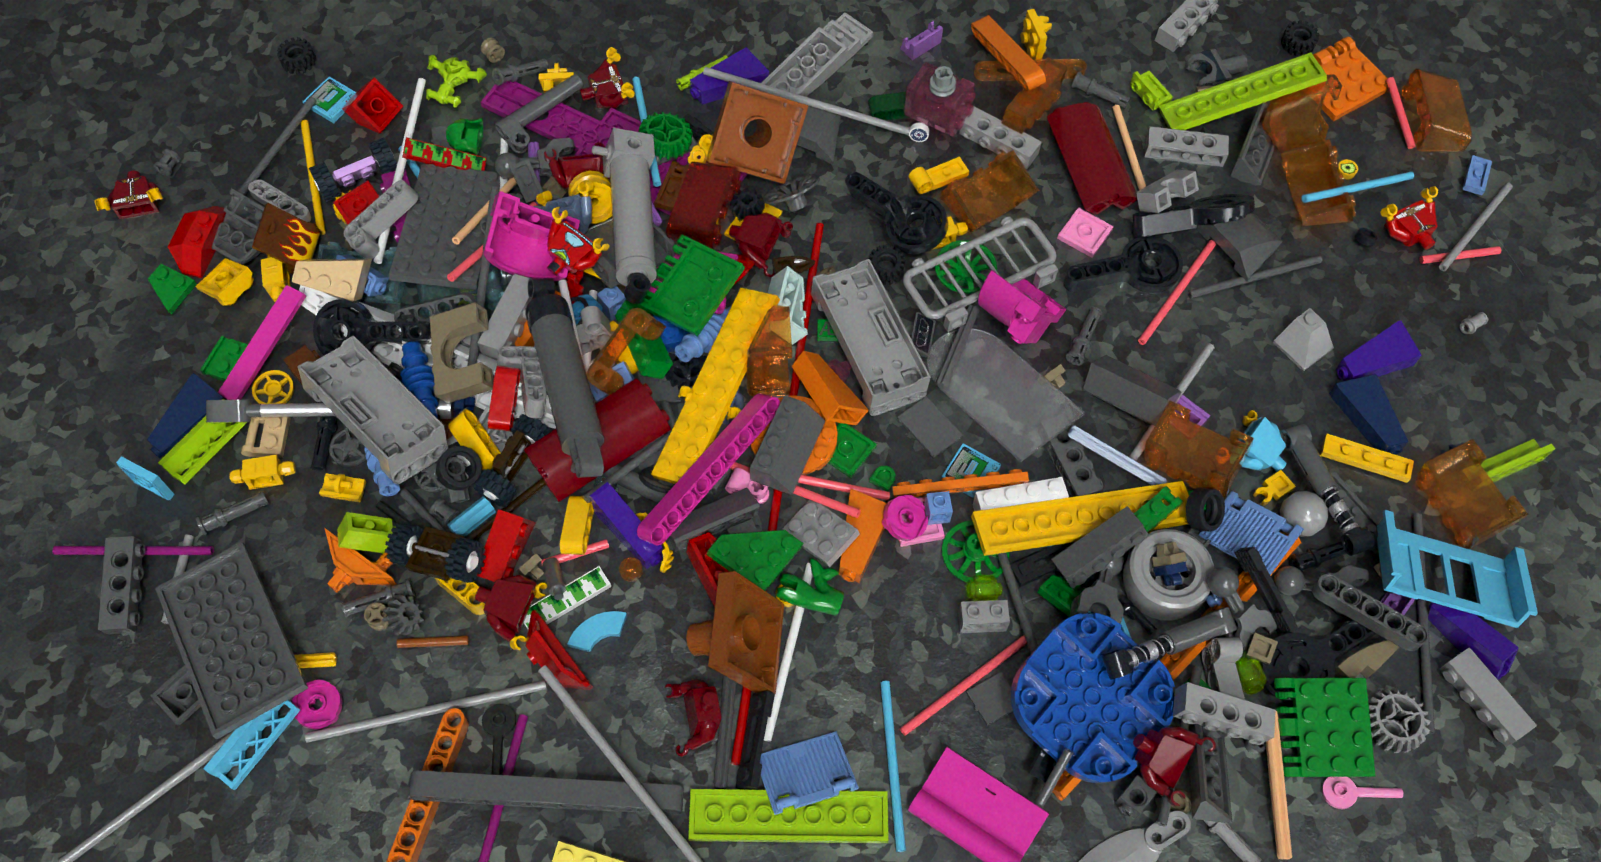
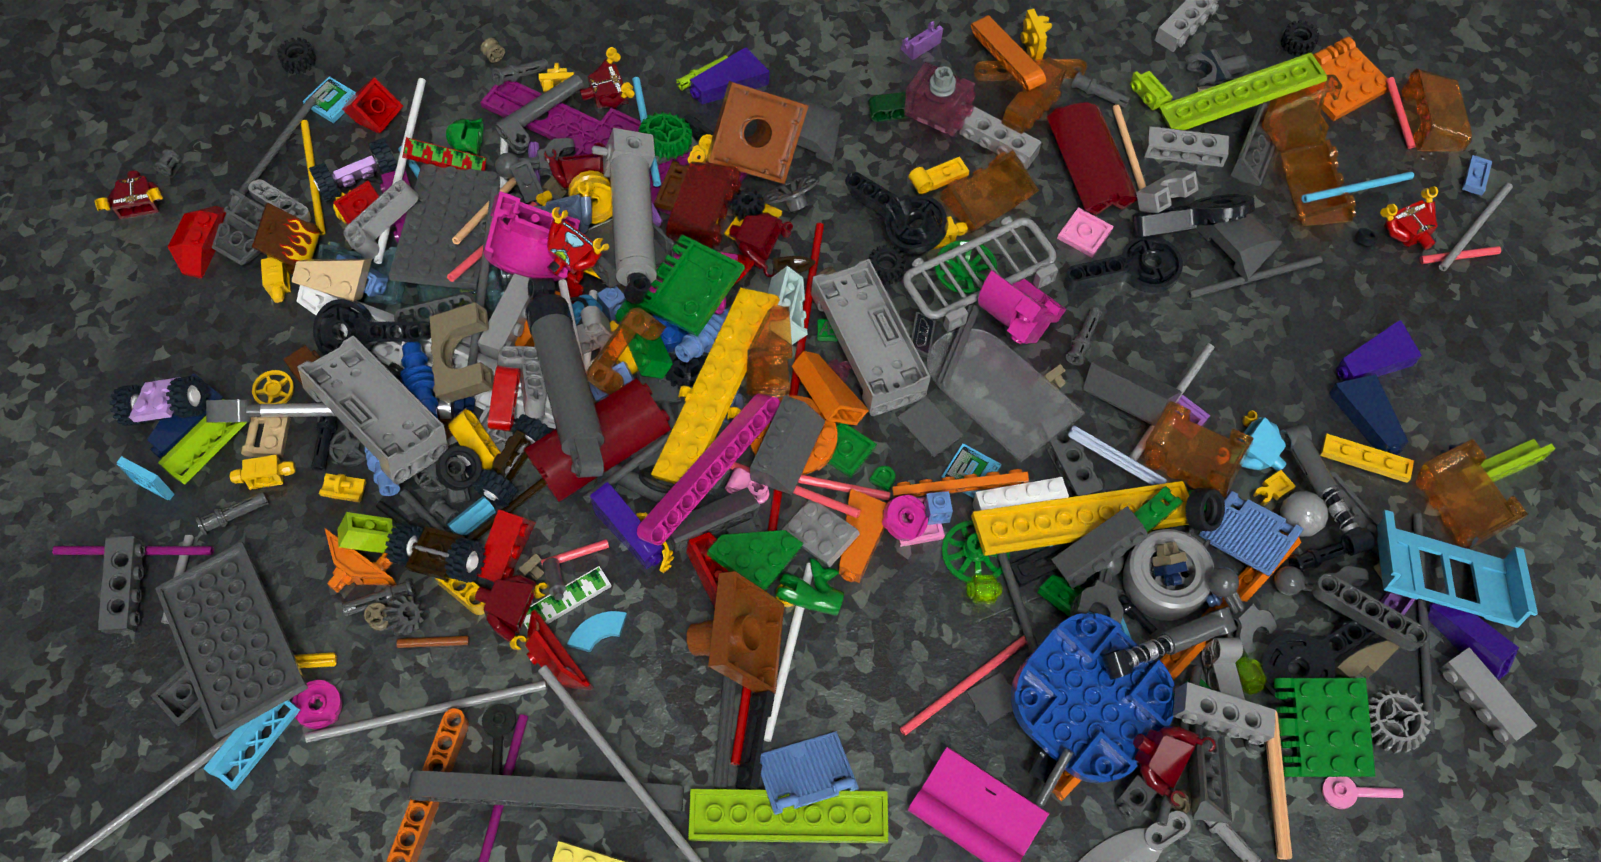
green wing [148,264,197,314] -> none
yellow slope [195,258,254,306] -> none
green plate [200,336,248,382] -> none
dark pink tile [218,285,306,400] -> none
lime piece [426,54,487,108] -> none
yellow beam [560,496,594,555] -> none
clear orange tile [619,558,643,582] -> none
dark red torso [665,679,721,757] -> none
light grey piece [703,67,910,136] -> none
light grey slope [762,12,873,97] -> none
medium azure piece [880,681,906,852] -> none
tile [909,123,929,142] -> none
light grey brick [958,600,1010,633] -> none
coral piece [1138,240,1216,345] -> none
black container [1234,547,1299,633] -> none
dark tan tile [1245,633,1278,665] -> none
light grey slope [1273,308,1334,372] -> none
tile [1336,159,1358,180] -> none
light grey pin [1460,312,1488,334] -> none
none -> plate [109,376,209,426]

